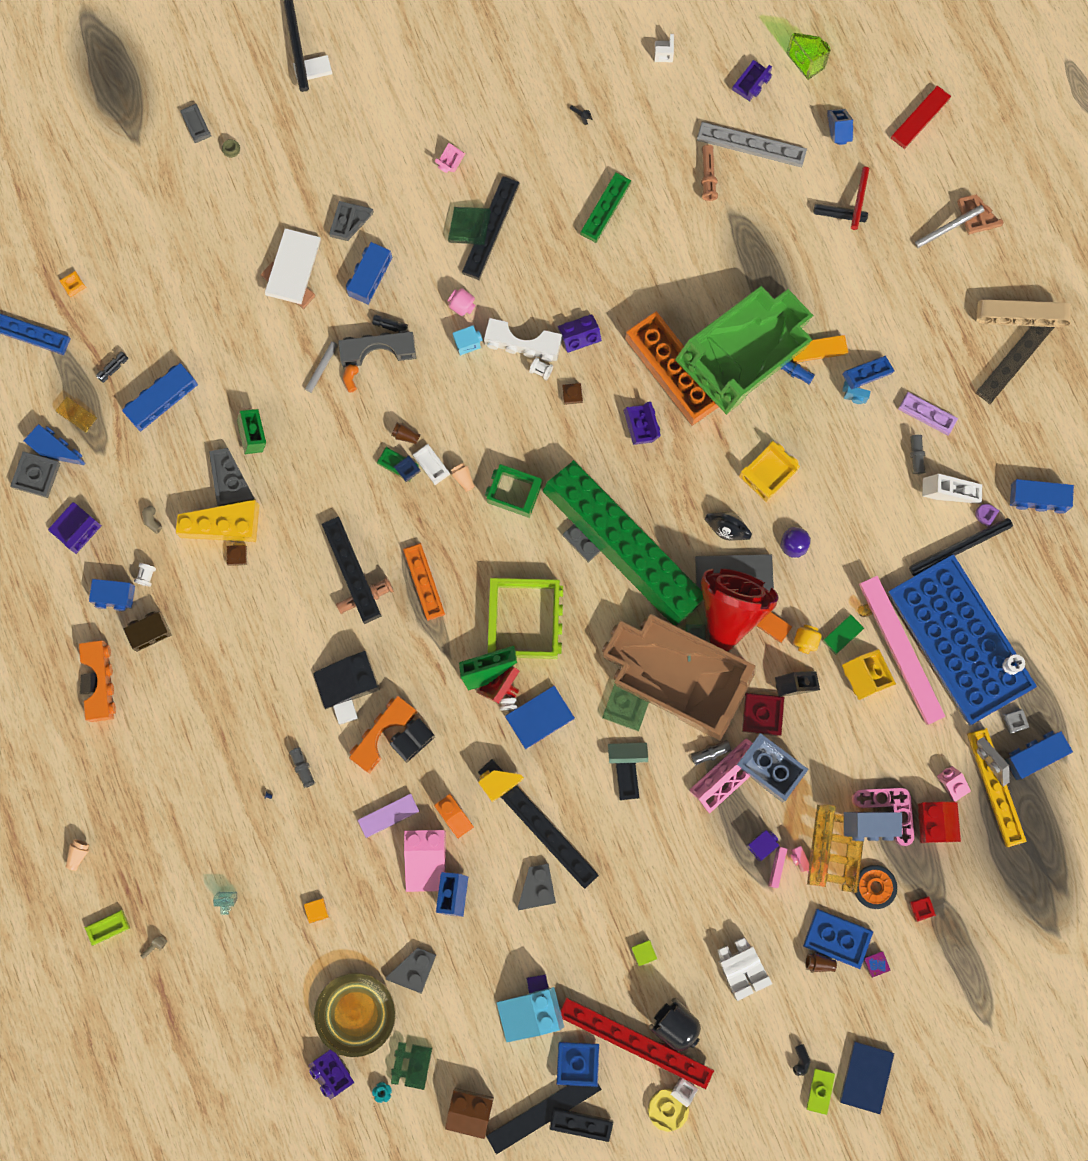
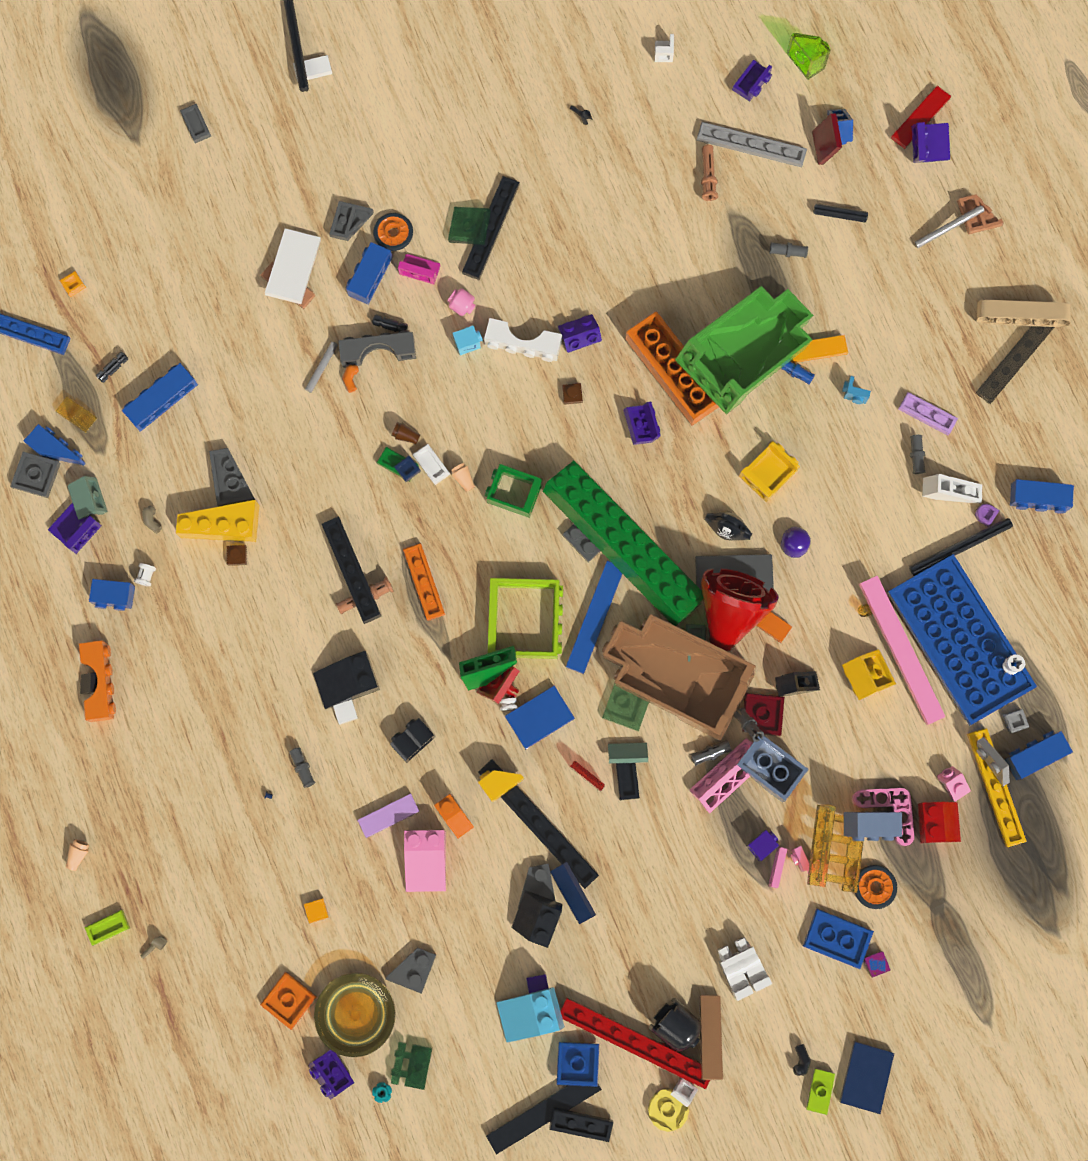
dark brown brick [123,611,172,652] -> none
clear light blue tile [213,892,237,915] -> none
olive plate [222,139,240,158] -> none
green brick [237,409,266,454] -> none
orange arch [349,696,417,774] -> none
bright pink bracket [435,143,466,173] -> none
blue brick [436,872,469,917] -> none
reddish brown slope [445,1088,494,1139] -> none
white bush [529,357,553,380] -> none
green plate [580,172,632,243] -> none
lime tile [631,940,657,966] -> none
yellow head [793,624,822,654] -> none
reddish brown cone [805,952,837,973] -> none
green tile [823,615,864,655] -> none
blue tile [842,355,895,390] -> none
red bar [851,166,870,230] -> none
red tile [909,896,936,922] -> none
none -> sand green panel [68,476,108,519]
none -> orange tile [260,972,317,1030]
none -> wheel [373,213,413,251]
none -> dark pink panel [398,254,441,285]
none -> black slope [511,890,563,948]
none -> dark blue tile [550,862,596,925]
none -> blue tile [566,561,622,674]
none -> clear red tile [570,761,605,793]
none -> medium nougat tile [699,995,723,1080]
none -> dark grey pin [734,708,764,742]
none -> dark grey pin [769,242,808,258]
none -> dark red tile [812,114,842,165]
none -> dark purple bracket [912,122,950,163]

